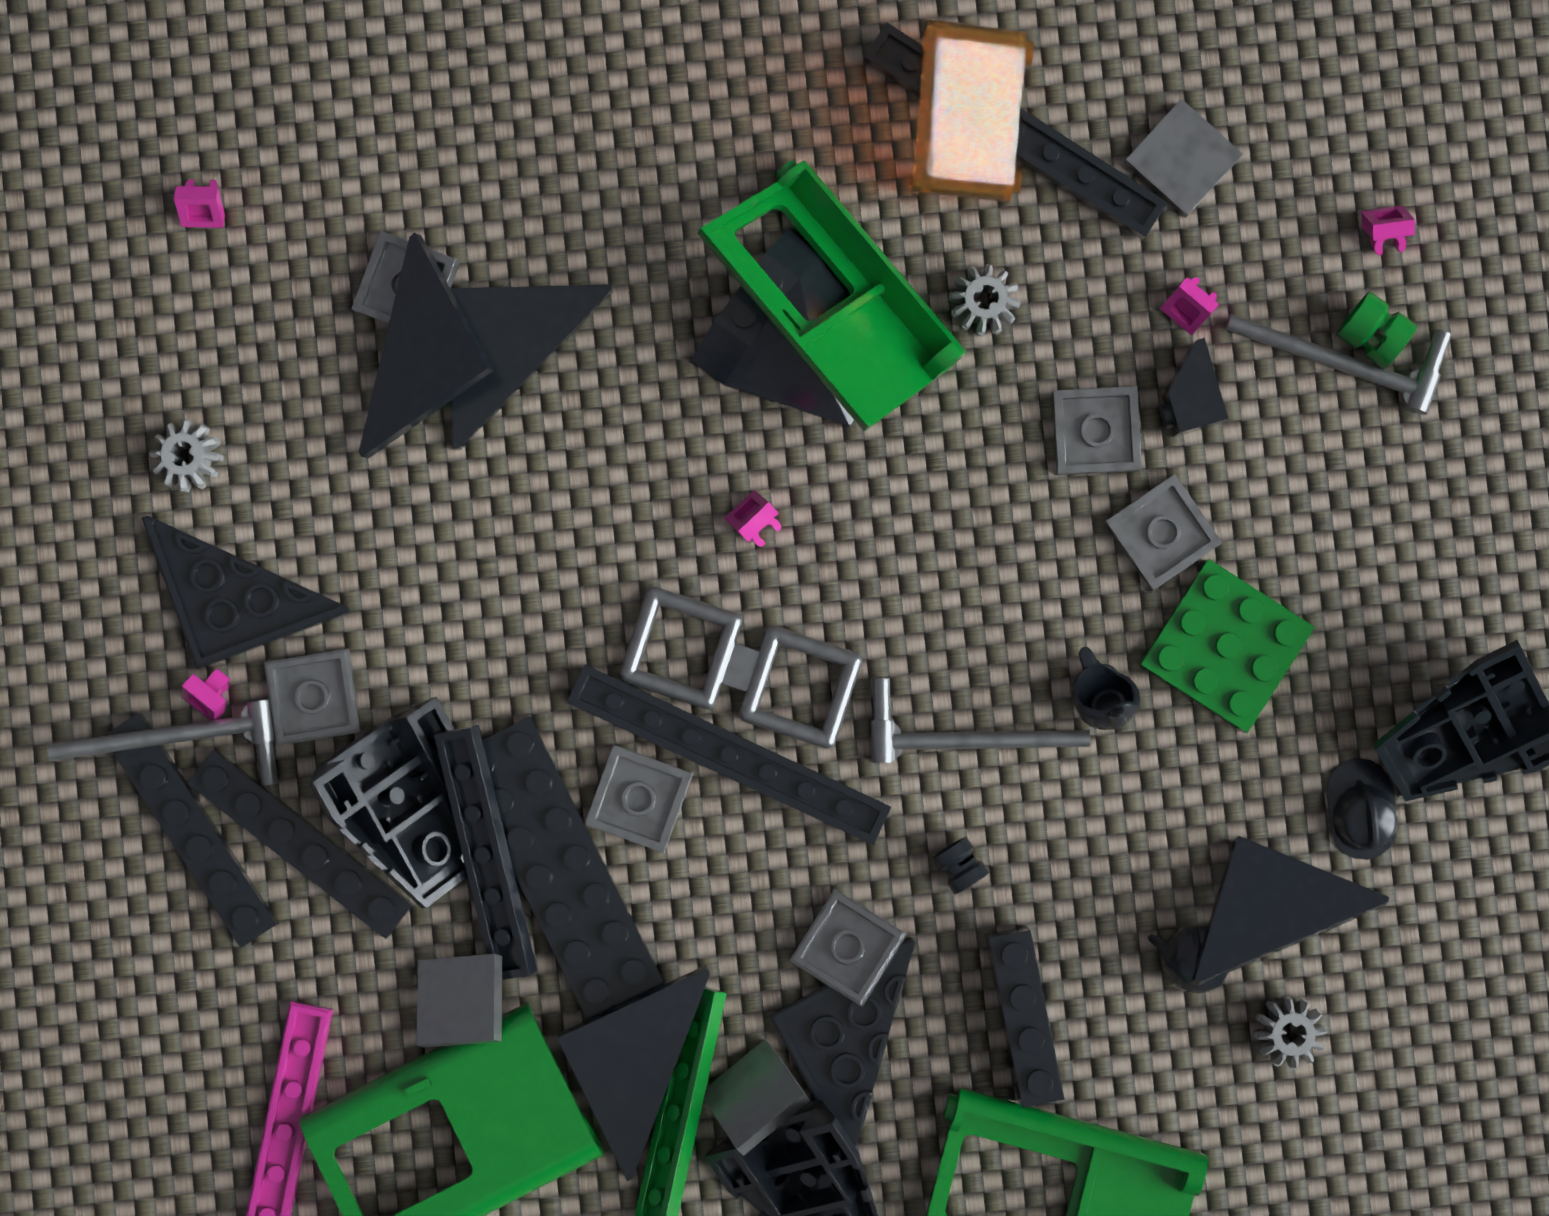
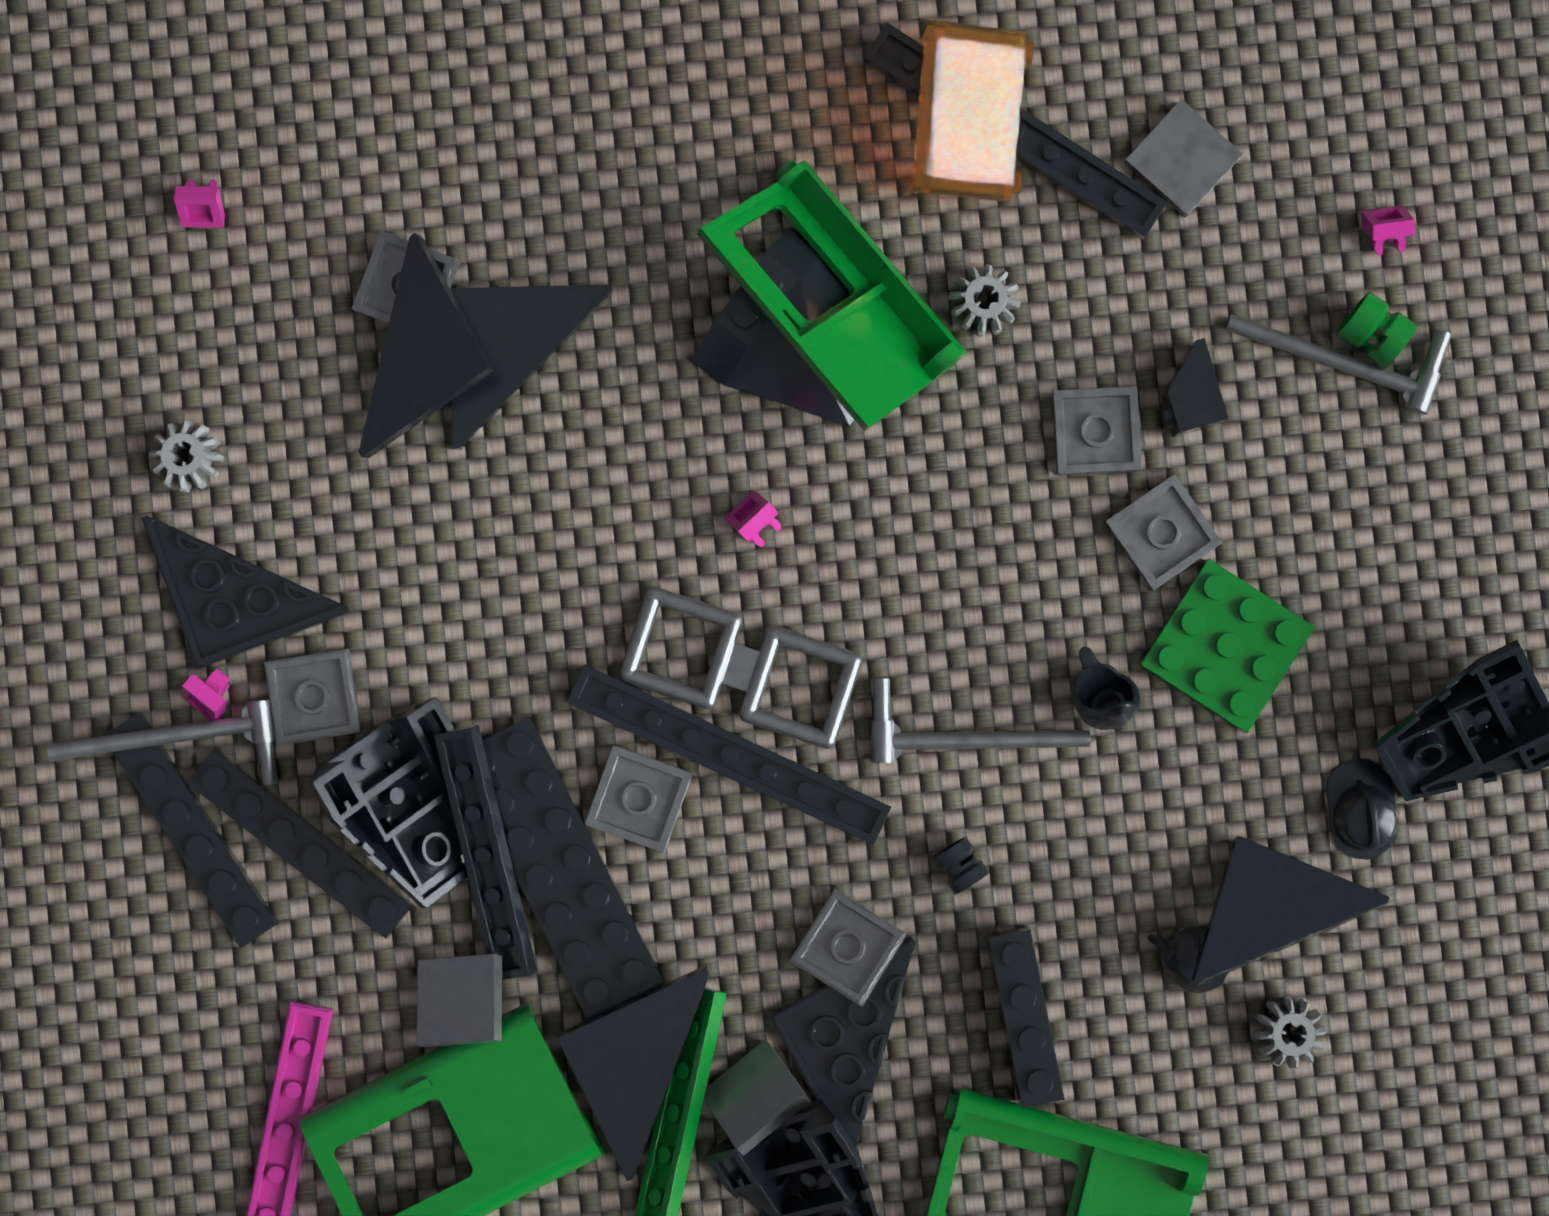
dark pink tile [1160,277,1219,336] -> none

